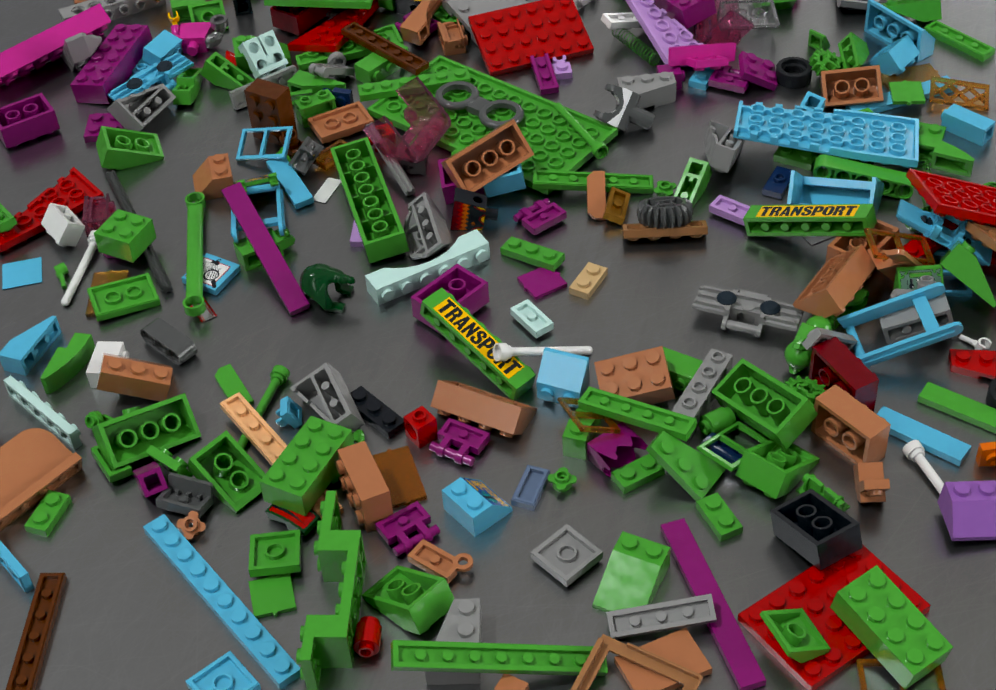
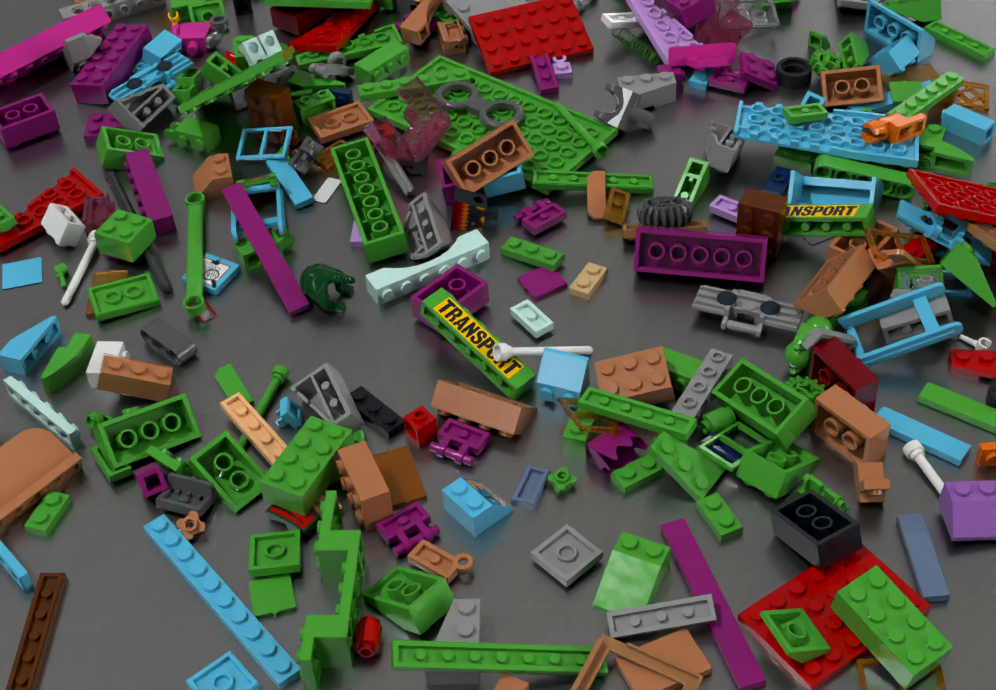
reddish brown tile [341,22,429,76] -> none
bright green plate [654,180,677,196] -> none
none -> magenta brick [123,148,177,236]
none -> bright green hinge [164,118,222,153]
none -> bright green plate [177,45,296,114]
none -> magenta brick [633,225,769,283]
none -> reddish brown brick [736,188,788,262]
none -> bright green plate [782,102,828,125]
none -> orange plate [861,113,927,145]
none -> bright green plate [886,71,965,118]
none -> sand blue tile [896,513,950,602]

